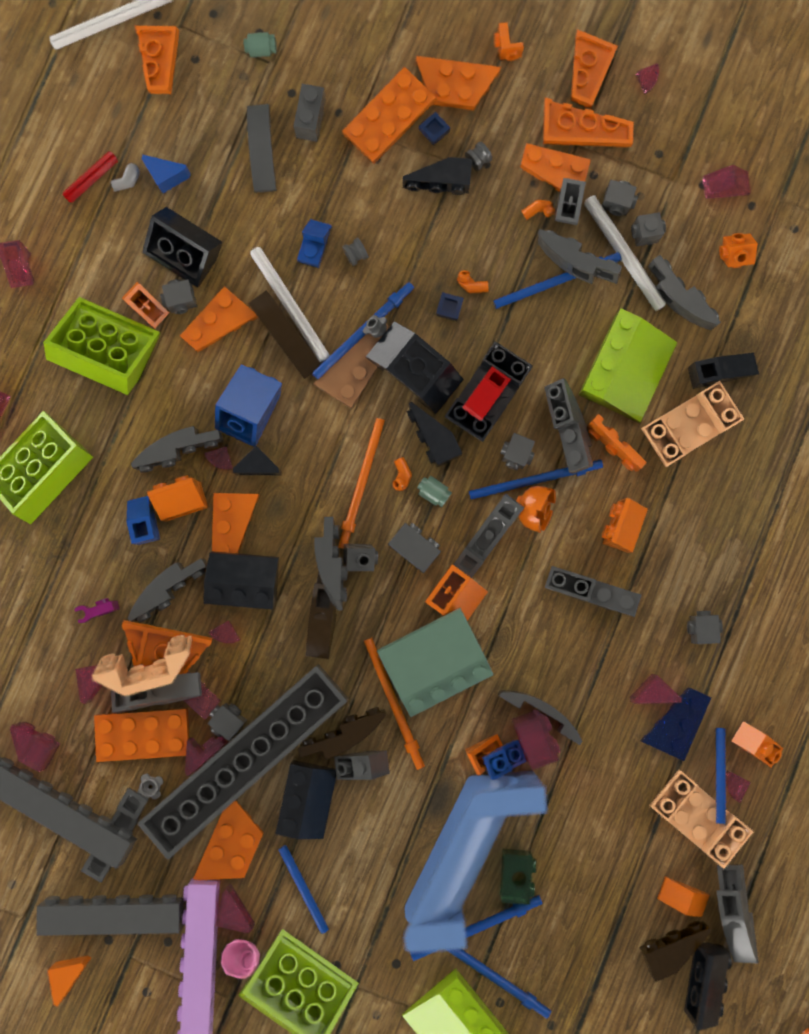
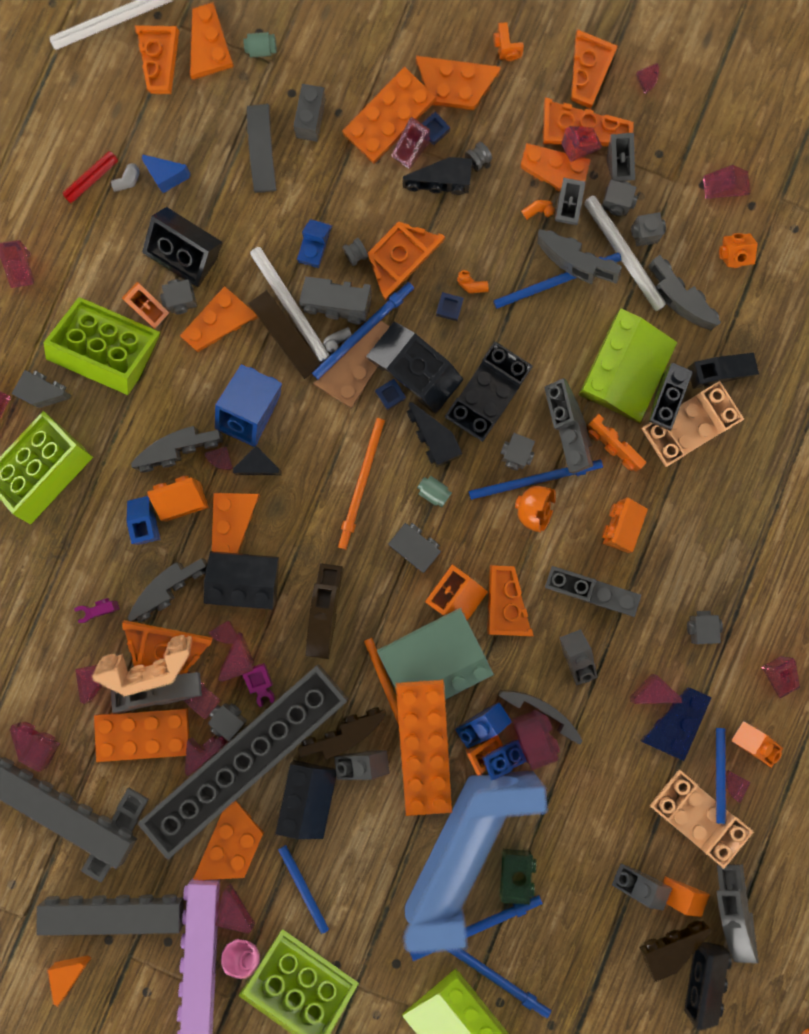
light grey plate [138,774,163,799] -> none
dark grey slope [314,517,348,610] -> none
dark grey brick [343,544,378,571] -> none
dark grey plate [363,315,387,338] -> none
orange arm [392,457,412,491] -> none
dark grey slope [453,494,524,578] -> none
red slope [462,366,511,421] -> none
none -> dark grey slope [11,370,72,408]
none -> orange wing [190,2,234,80]
none -> clear pink slope [218,632,254,682]
none -> magenta plate [242,663,275,707]
none -> dark grey wedge [299,276,372,325]
none -> light grey arm [323,327,352,352]
none -> orange wing [368,221,445,300]
none -> dark blue plate [375,379,406,411]
none -> clear pink slope [392,117,430,169]
none -> orange plate [396,680,452,816]
none -> blue slope [455,702,512,749]
none -> orange wing [487,565,534,636]
none -> dark grey slope [559,629,598,686]
none -> clear pink slope [561,126,602,162]
none -> dark grey slope [607,133,635,182]
none -> dark grey slope [612,863,672,910]
none -> black slope [649,363,693,431]
none -> clear pink slope [762,656,800,698]

